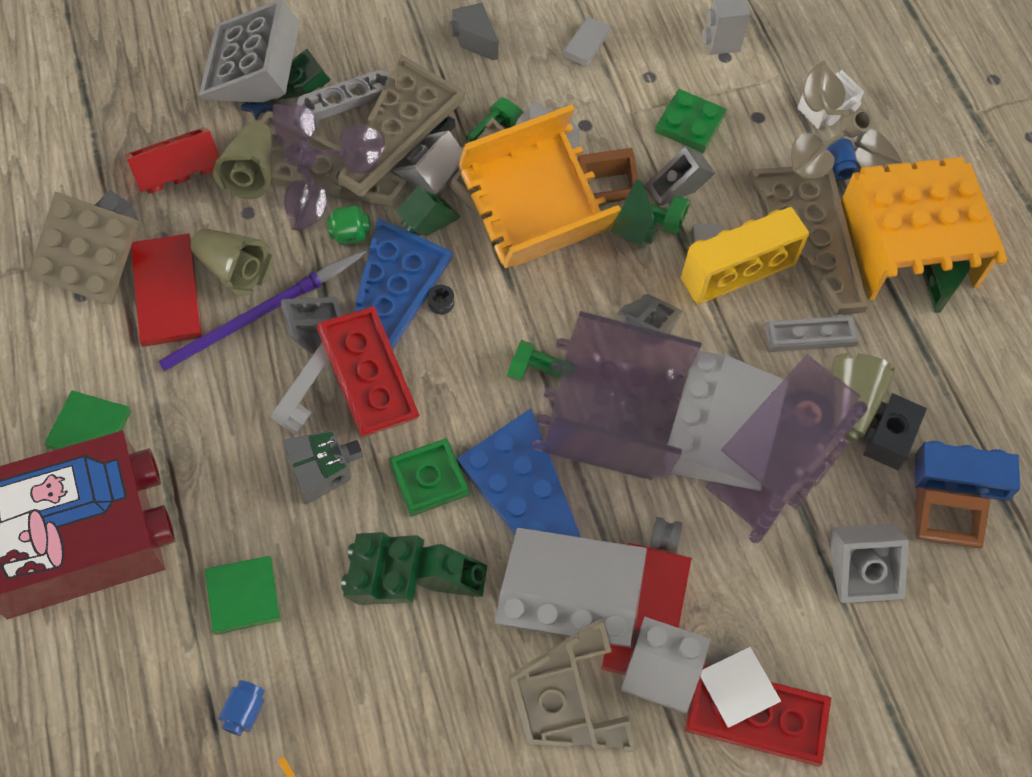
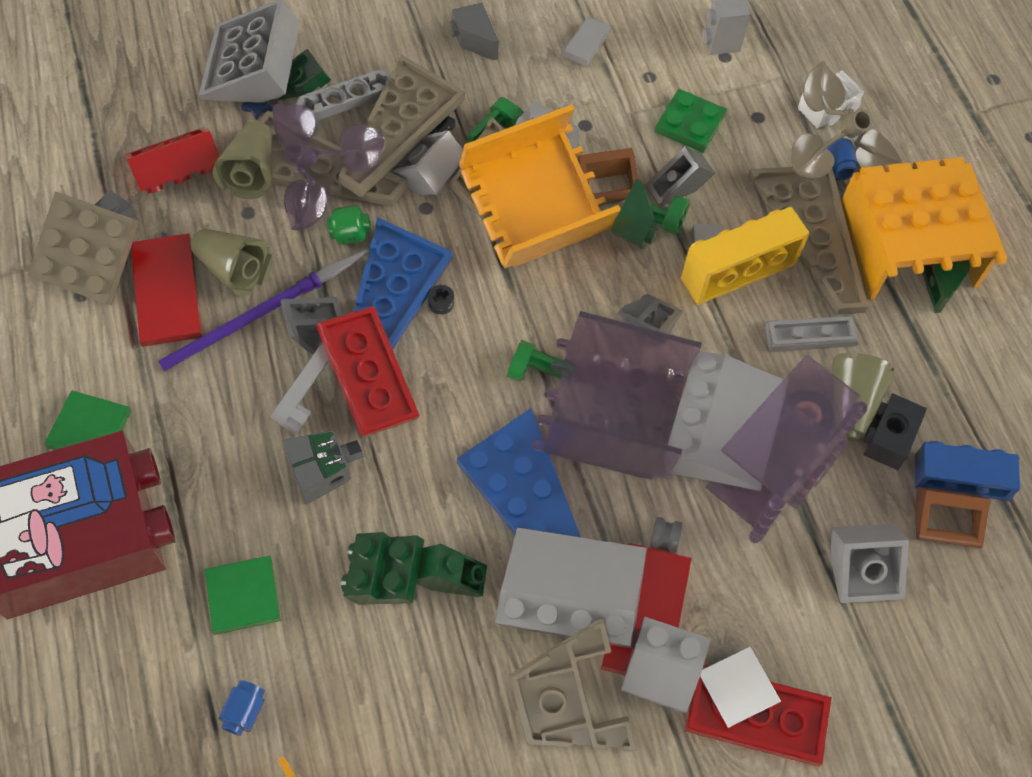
green tile [388,438,470,517] -> none
dark green slope [396,186,460,236] -> none

